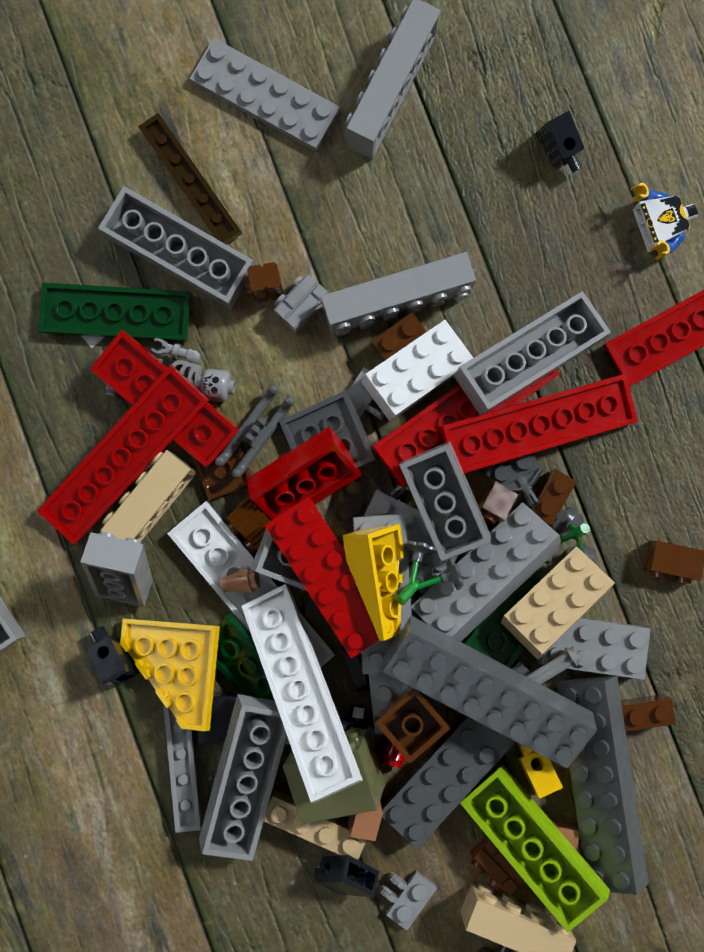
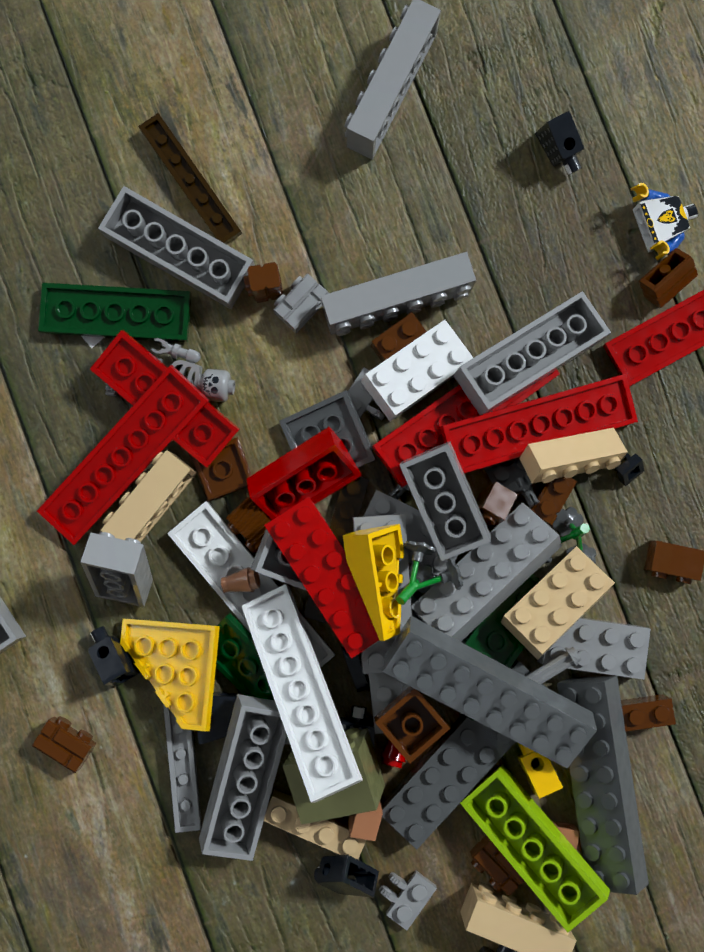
light grey plate [189,38,340,152] -> none
dark grey piece [215,385,294,478] -> none
none -> reddish brown brick [32,716,96,773]
none -> tan brick [519,428,627,483]
none -> black tile [614,453,644,486]
none -> reddish brown brick [638,248,698,308]

